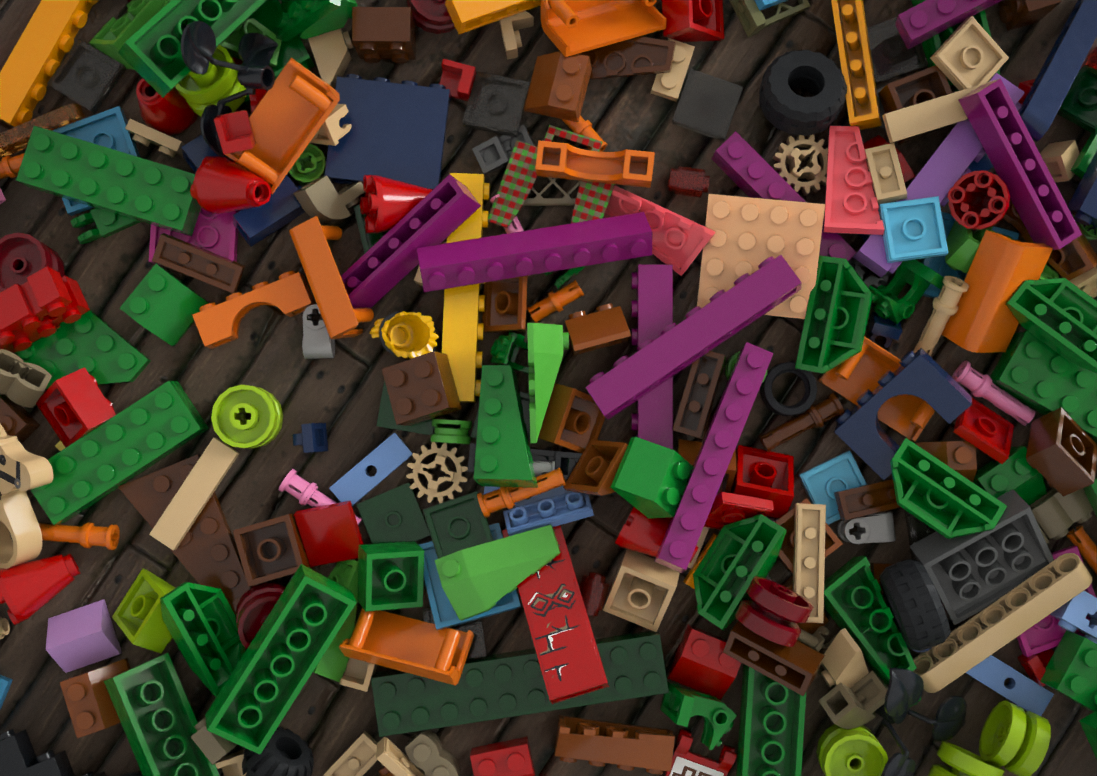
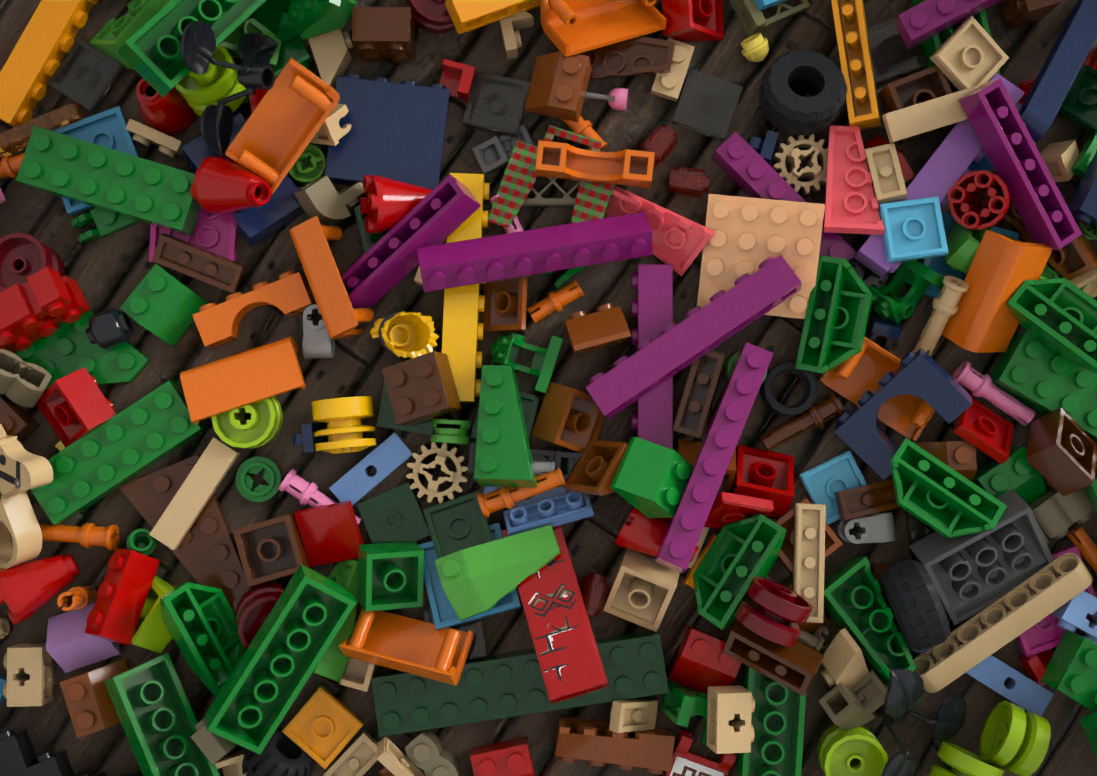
red panel [214,110,256,155] -> none
bright green wedge [527,323,569,444] -> none
none -> tan brick [3,643,53,707]
none -> orange pin [57,586,97,611]
none -> red brick [84,548,160,645]
none -> black head [86,308,133,350]
none -> green plate [127,528,157,556]
none -> orange piece [180,336,306,424]
none -> green gear [235,456,283,502]
none -> light orange plate [282,685,364,769]
none -> yellow wheel [311,396,377,454]
none -> bright pink hinge [585,88,628,111]
none -> tan plate [609,698,658,733]
none -> clear red brick [640,125,678,168]
none -> tan brick [707,685,755,754]
none -> light yellow plate [741,32,769,62]
none -> dark blue tile [749,131,779,166]

